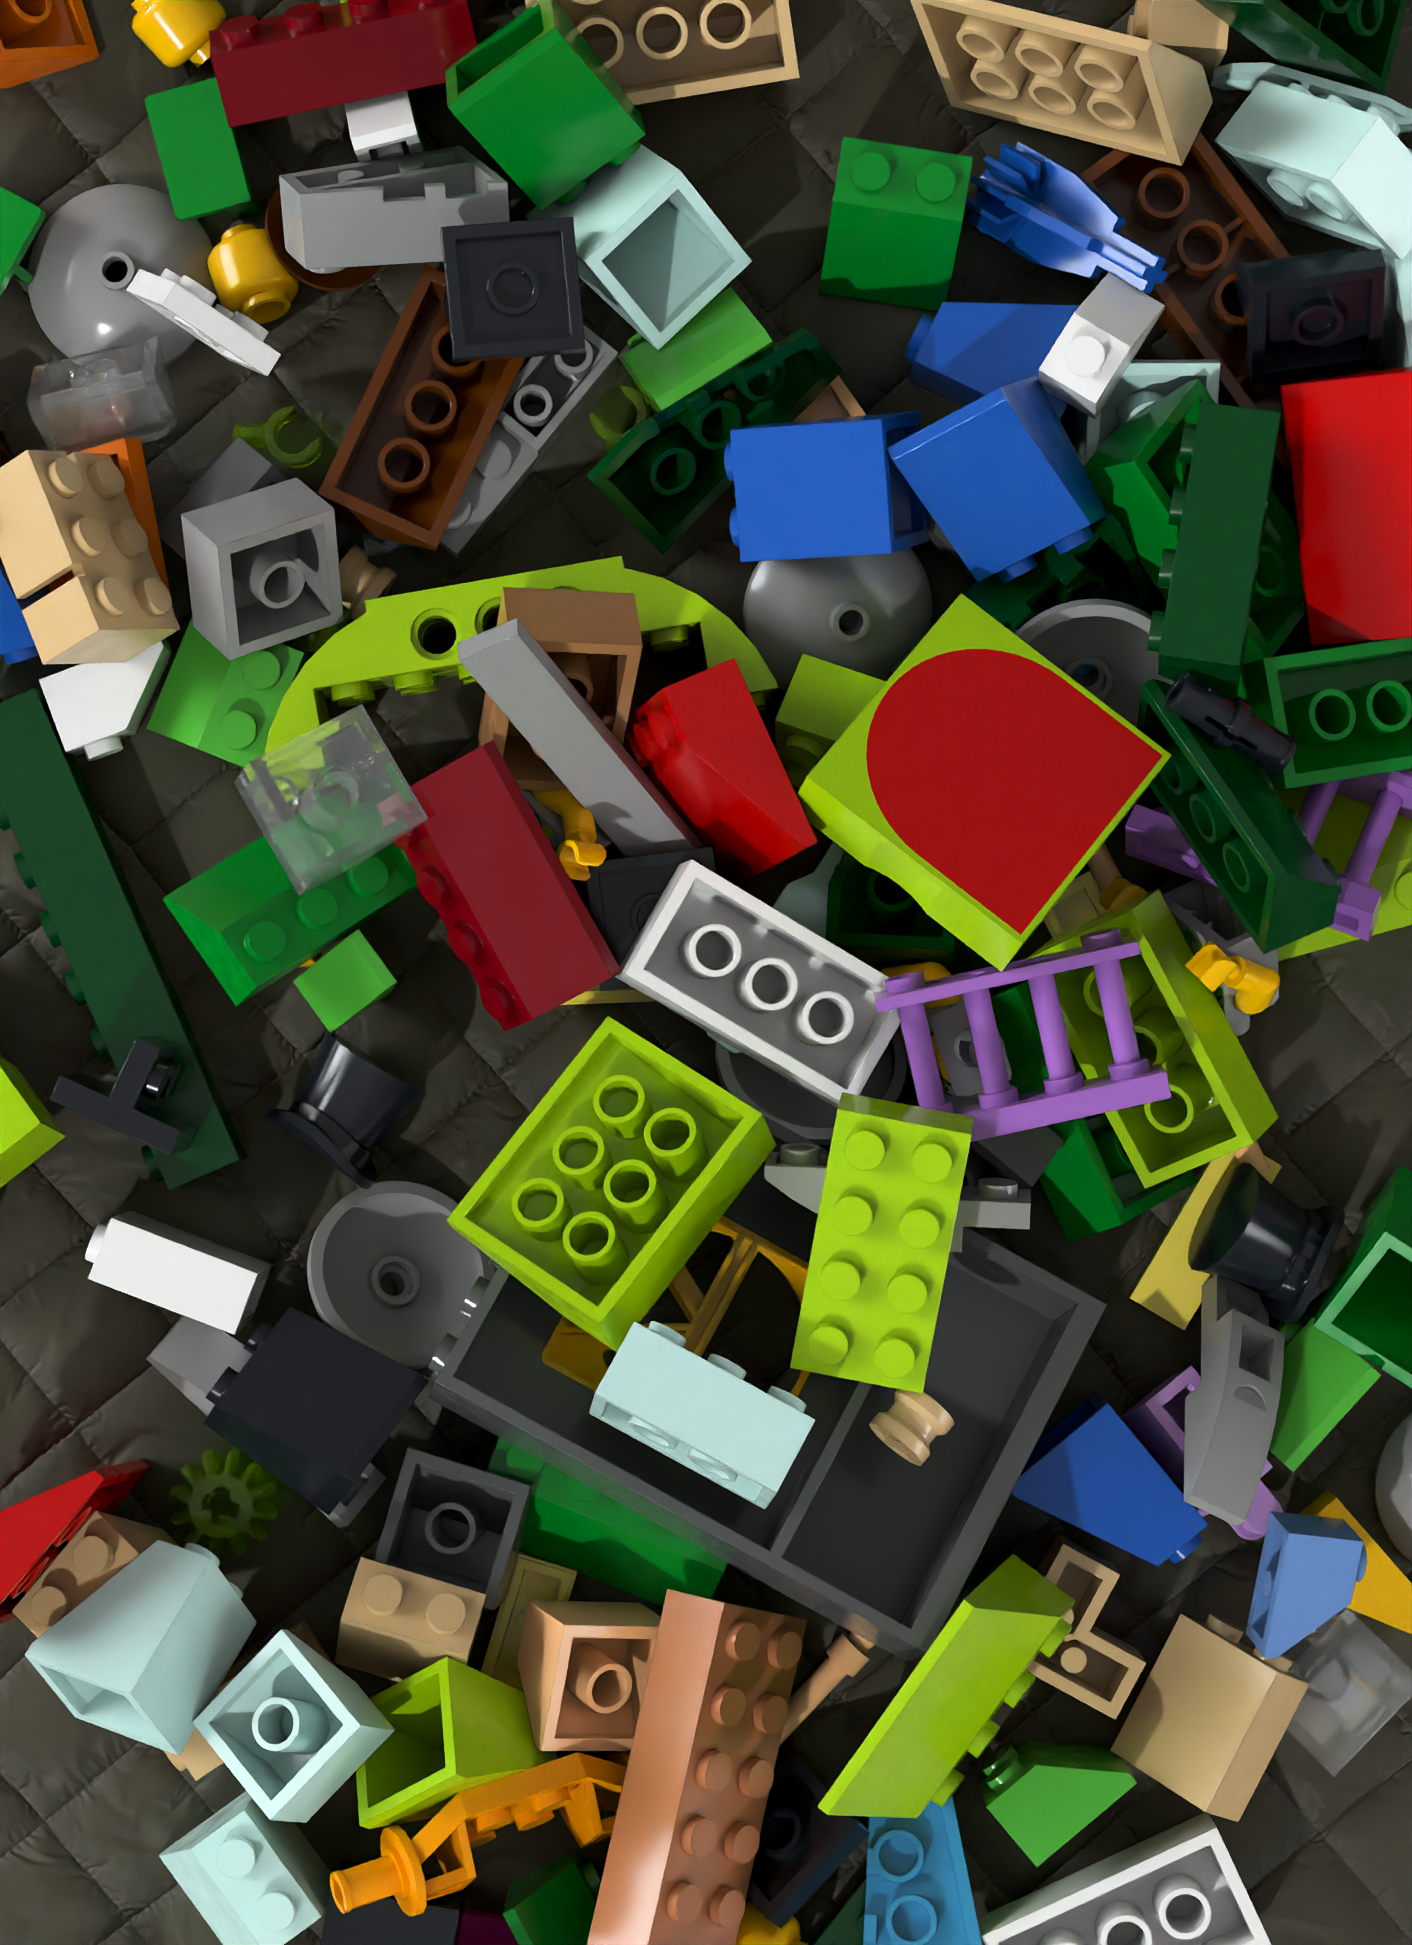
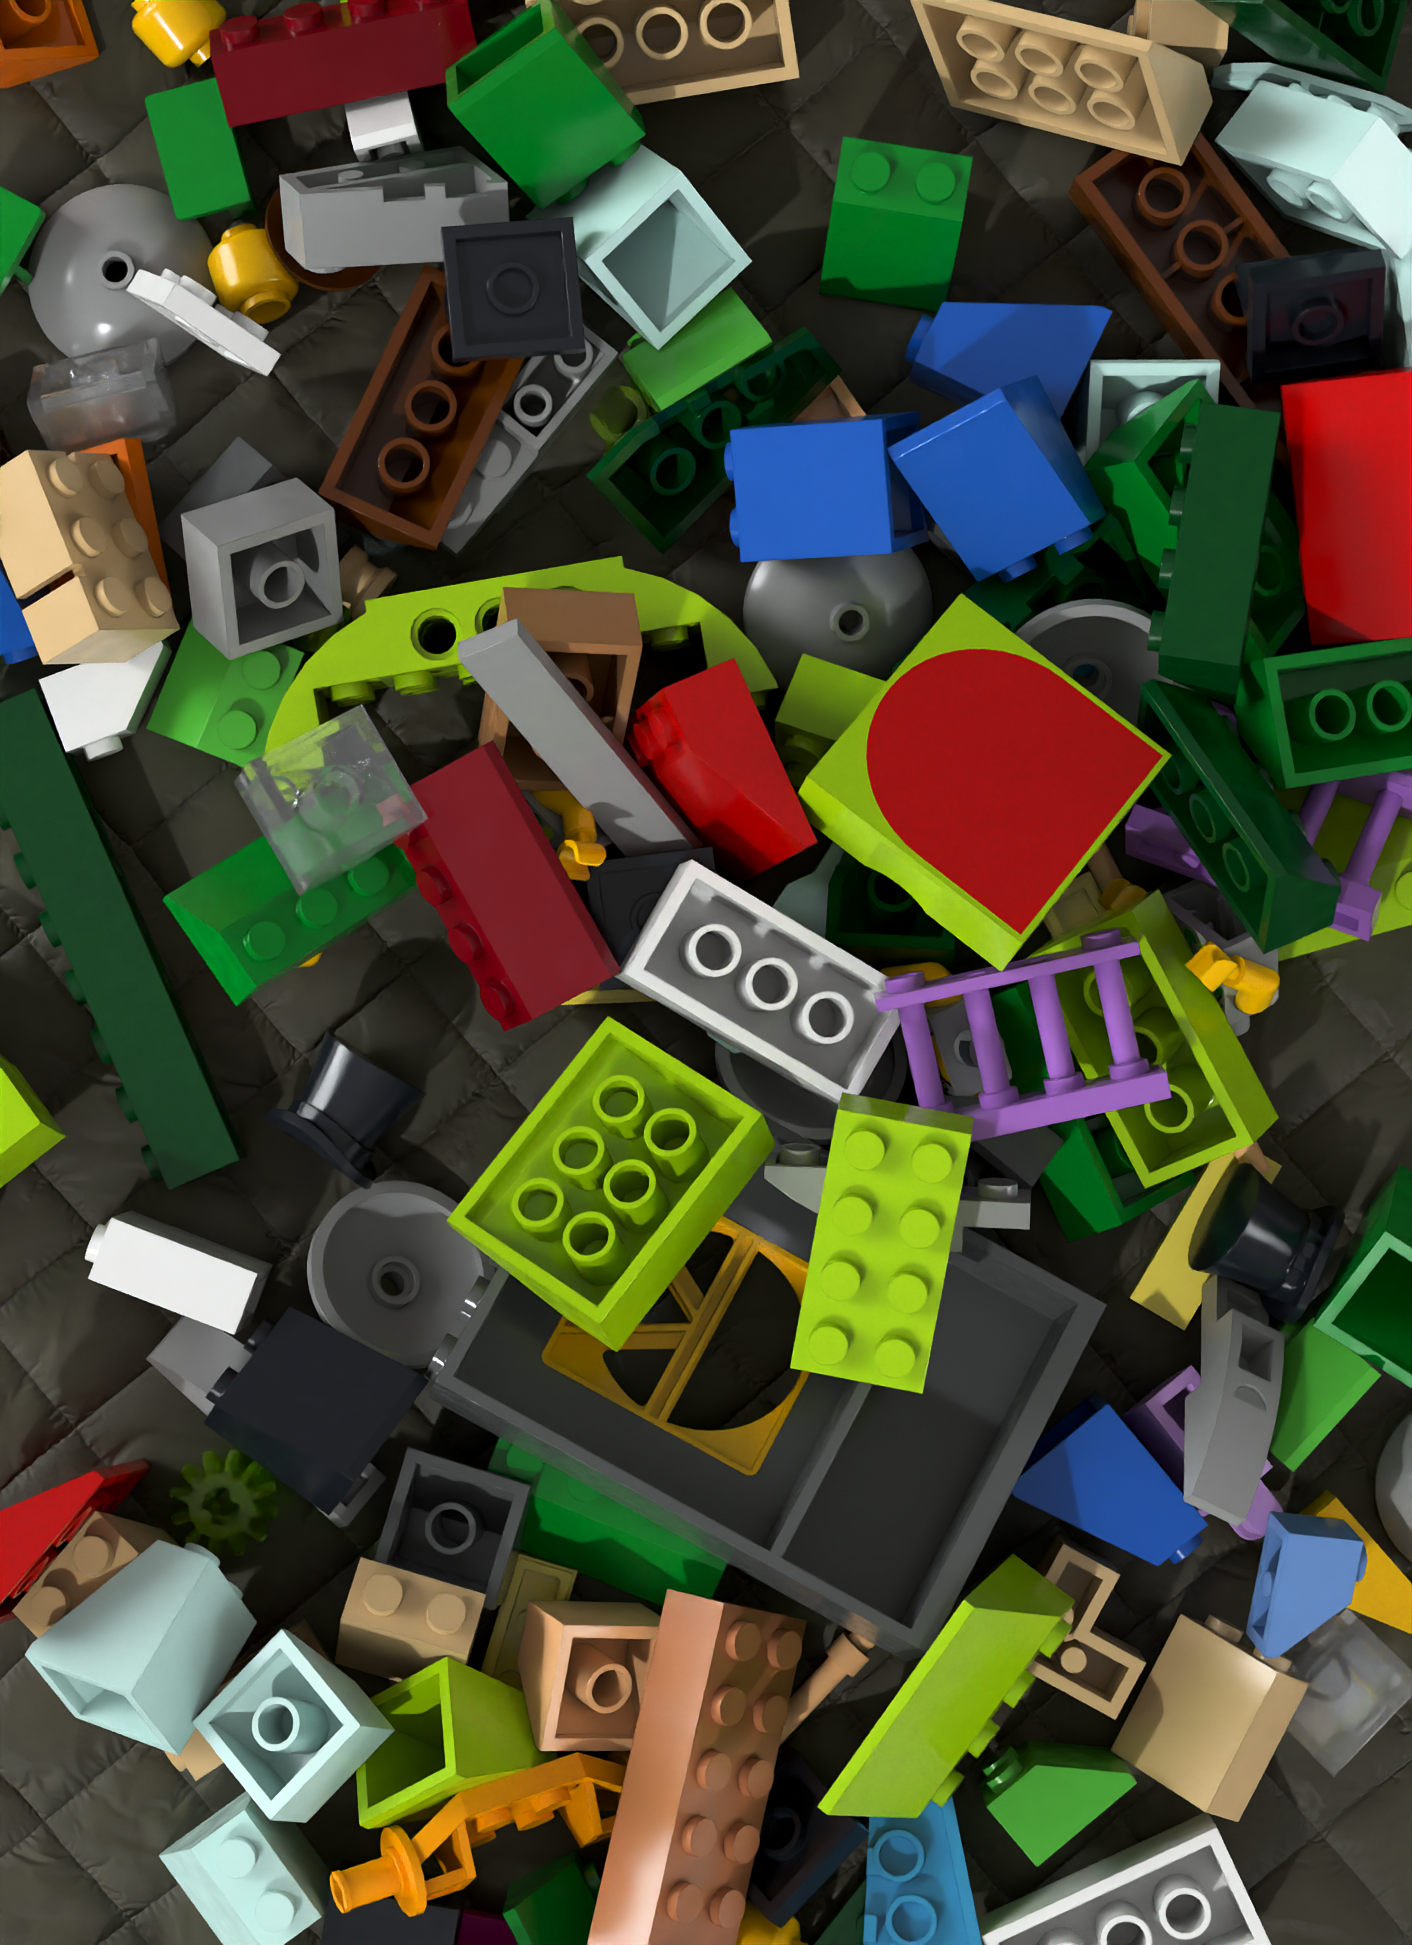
black bracket [50,1036,199,1155] -> none
clear neon green piece [233,406,324,468] -> none
bright green slope [293,929,397,1033] -> none
light aqua brick [589,1321,815,1509] -> none
tan wheel [869,1389,955,1466] -> none
blue piece [965,141,1168,294] -> none
white slope [1039,272,1165,419] -> none
black pin [1164,671,1297,776] -> none

